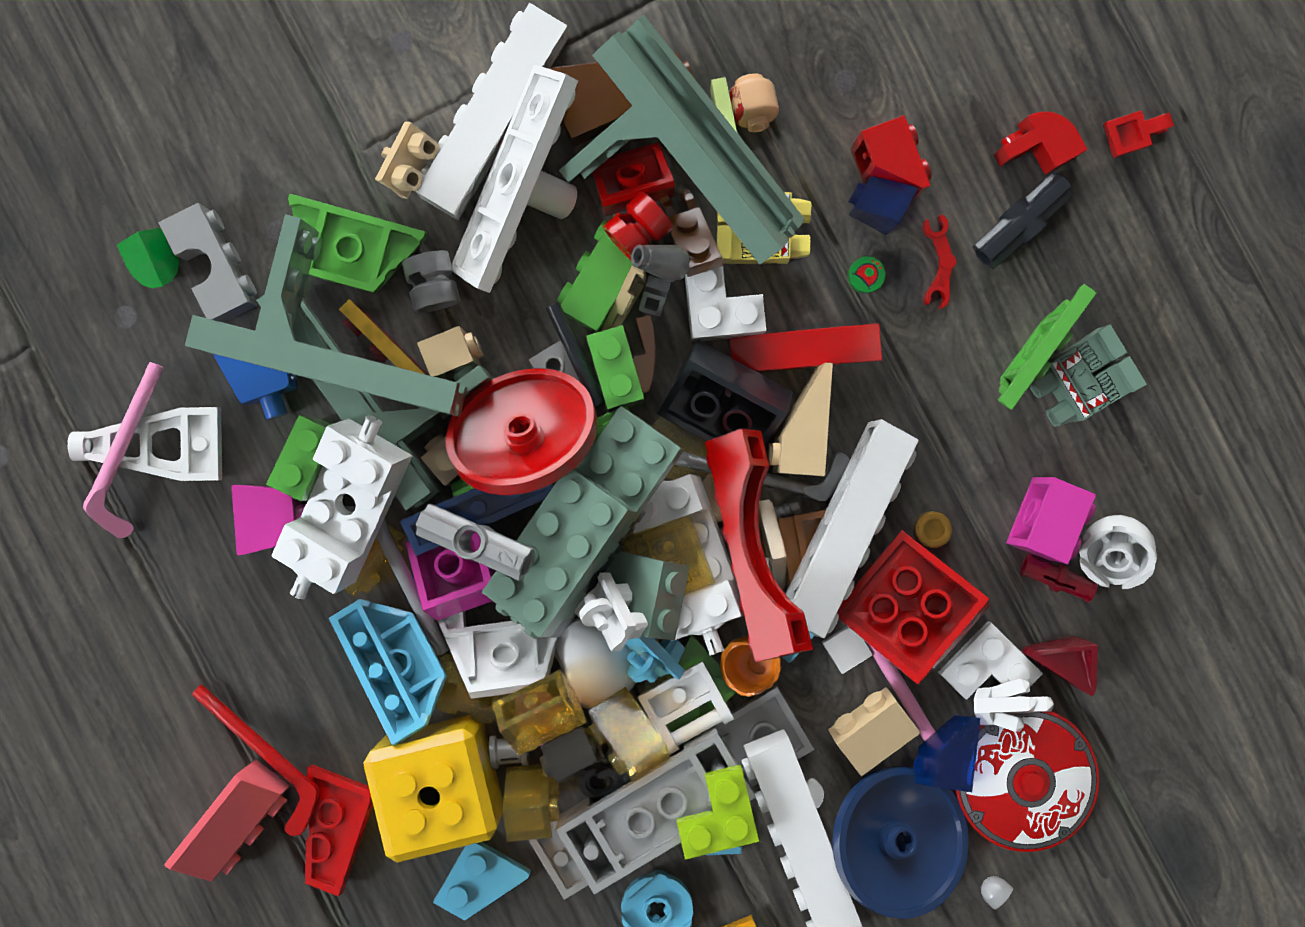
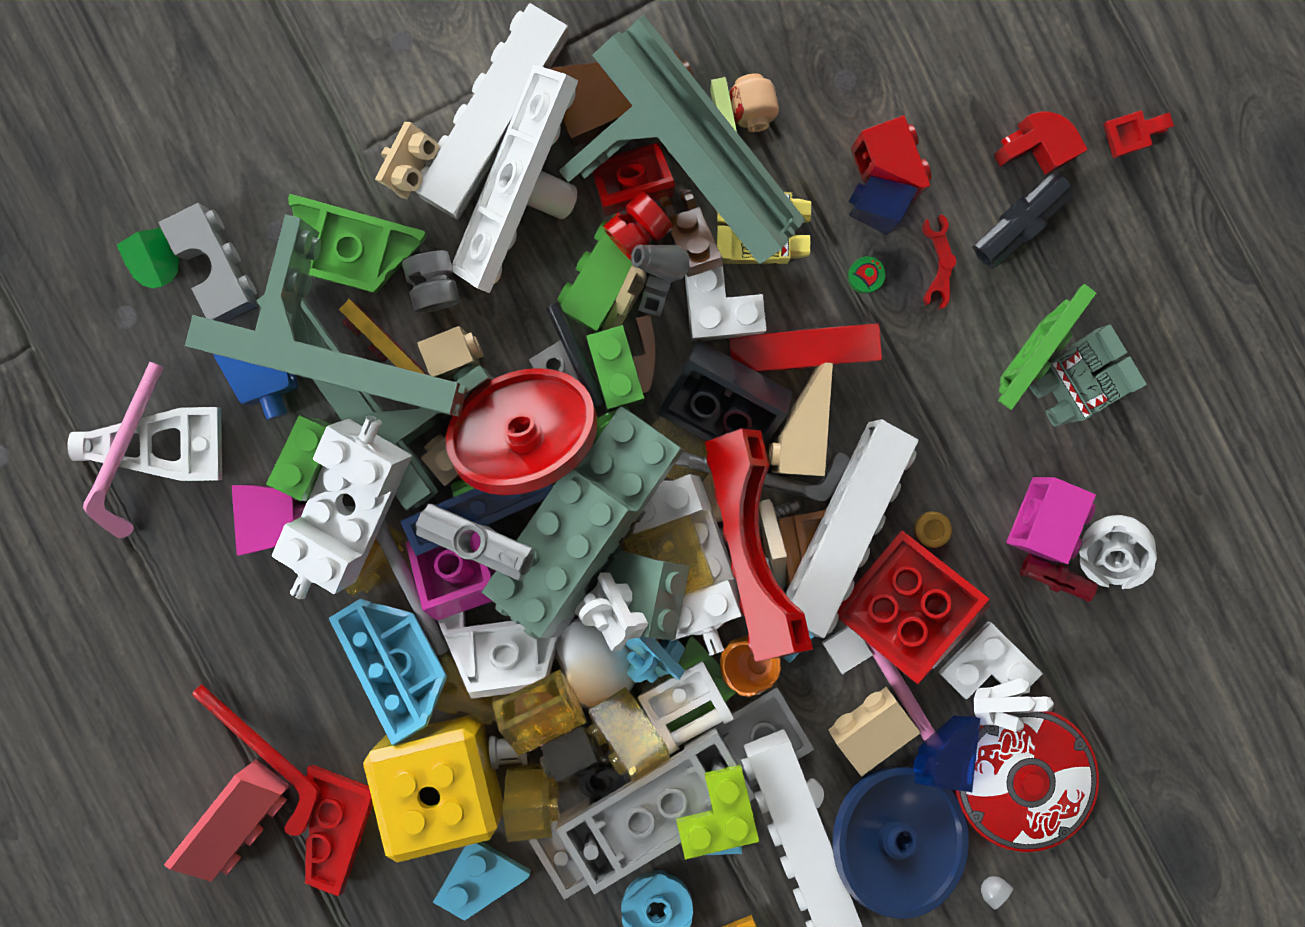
dark red slope [1021,636,1098,697] -> none

